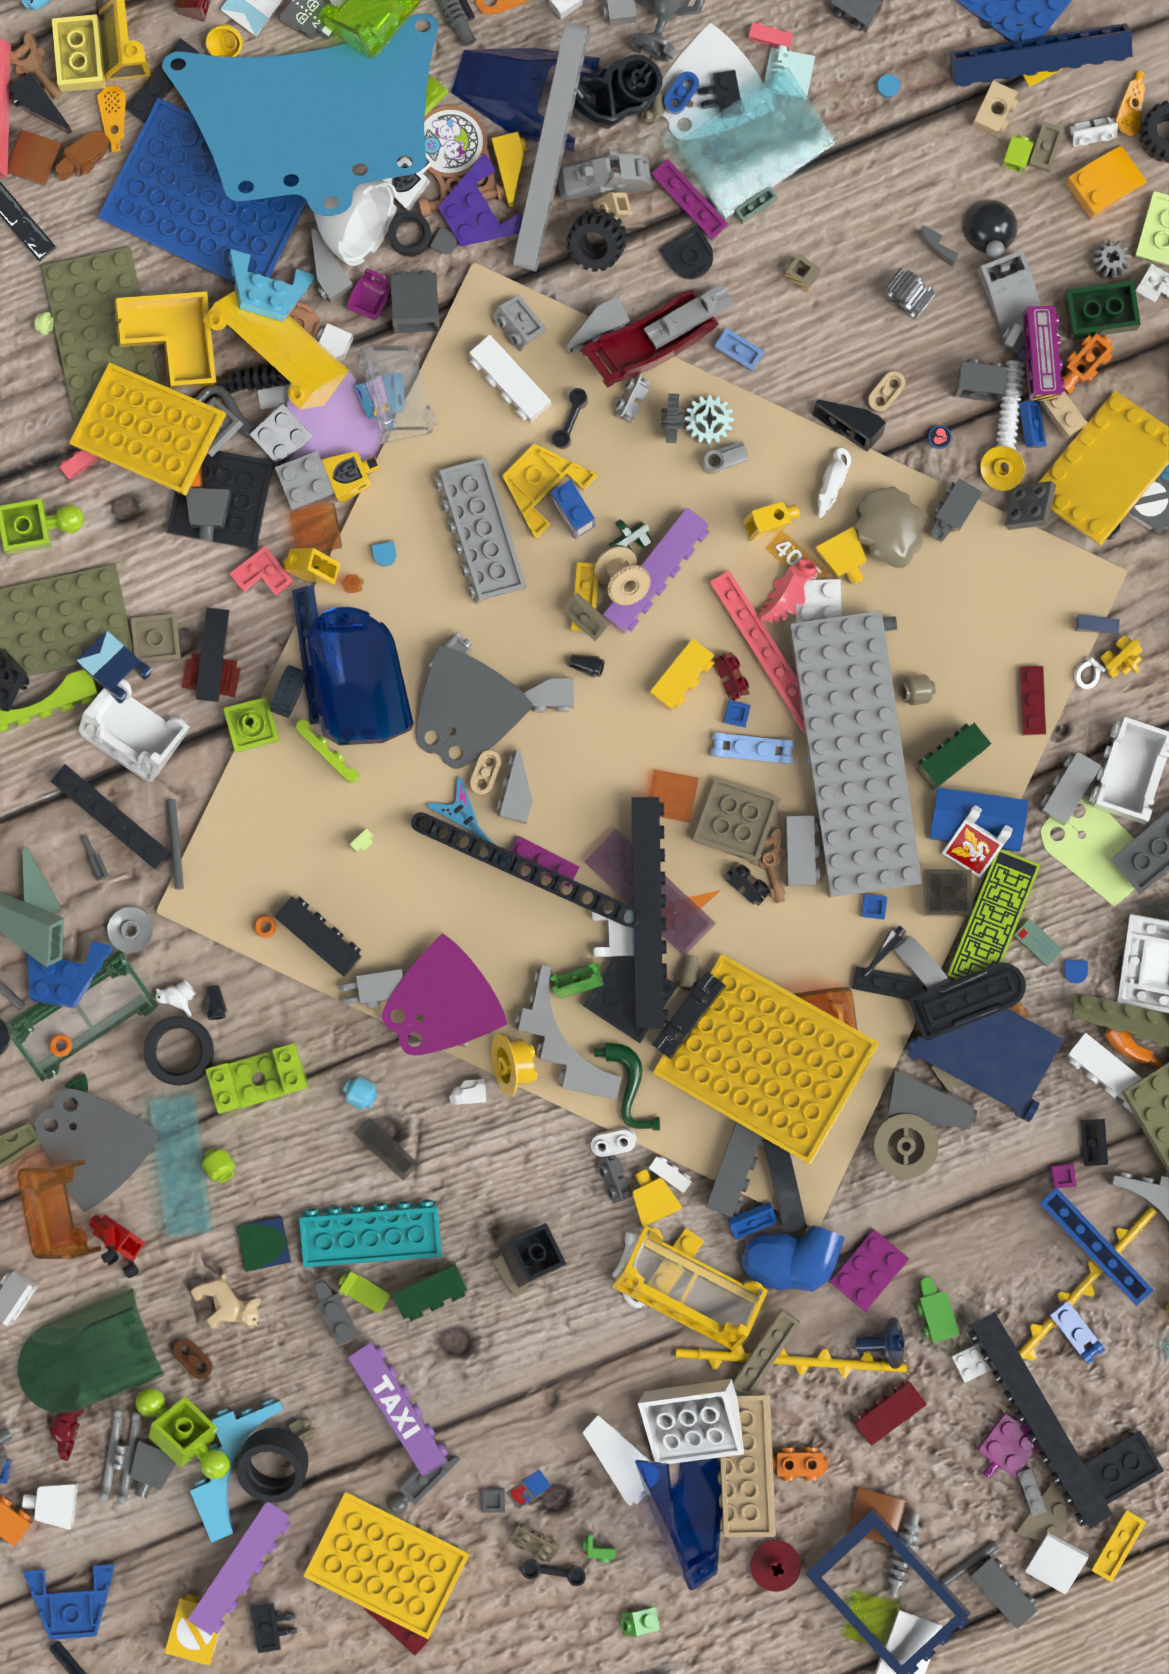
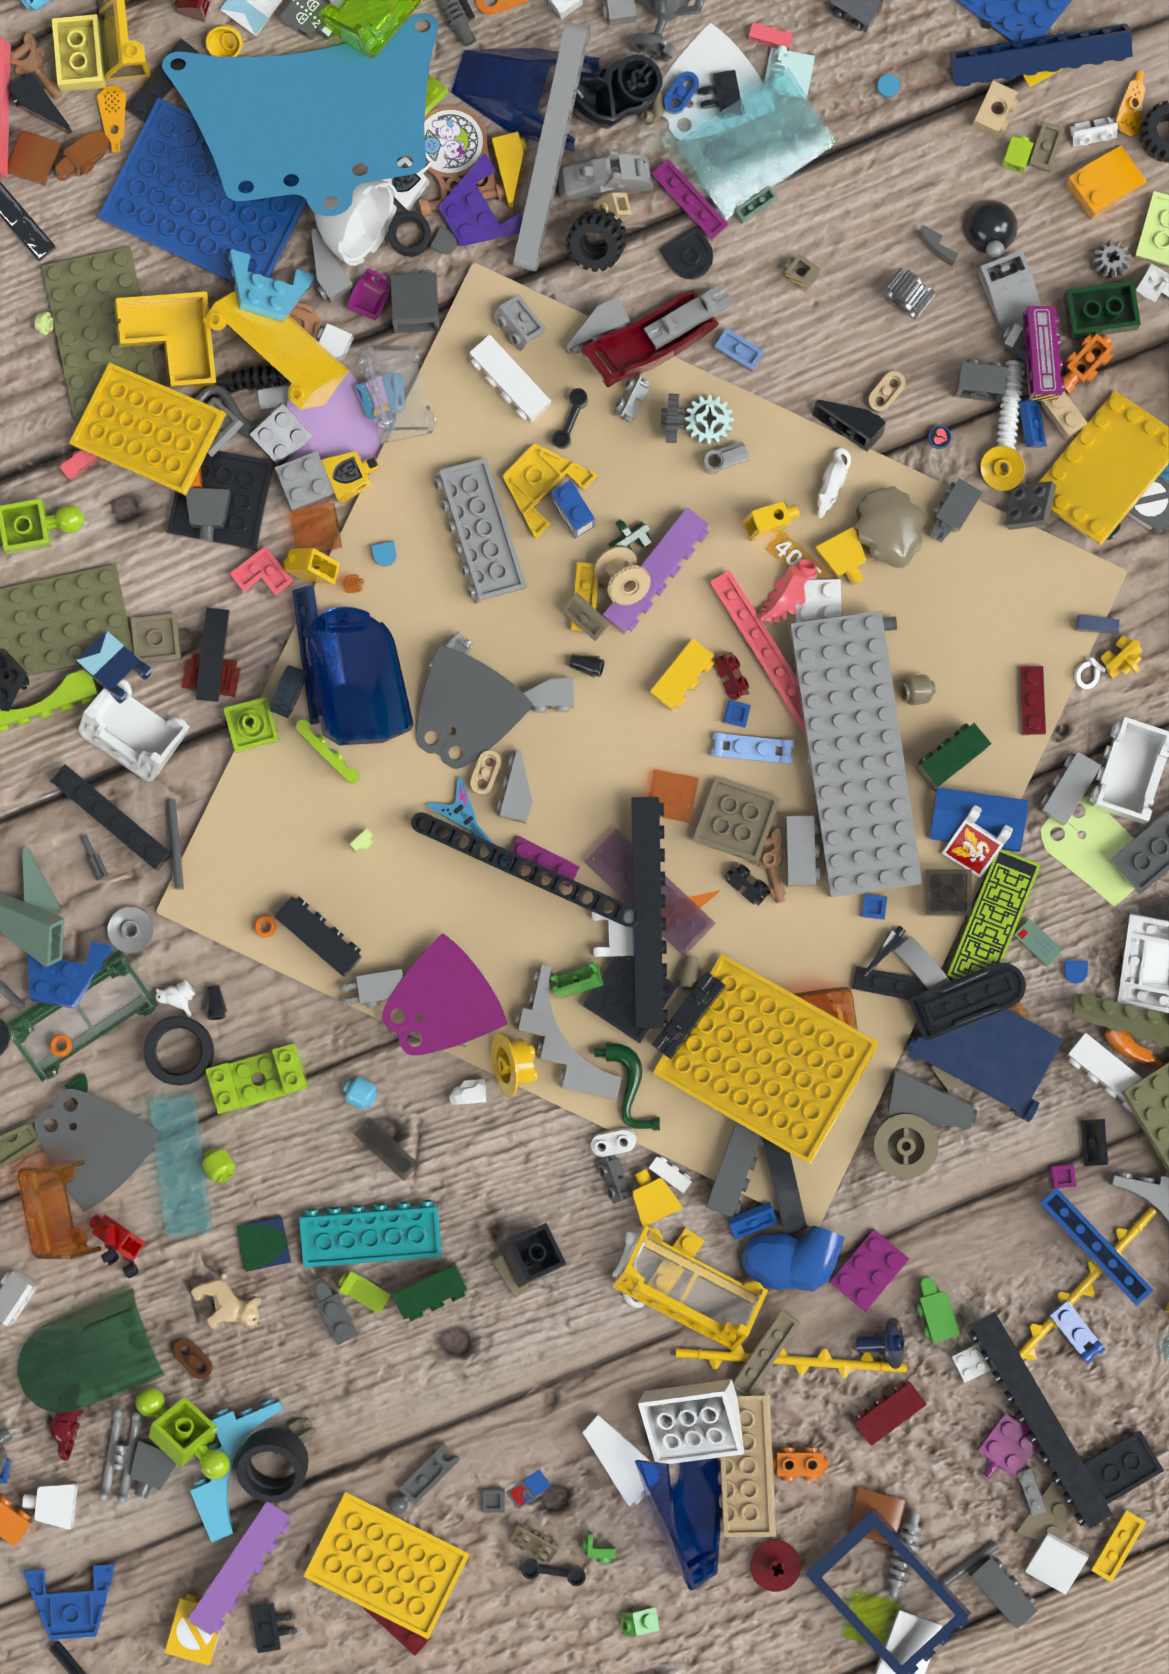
medium lavender brick [348,1342,448,1476] -> none

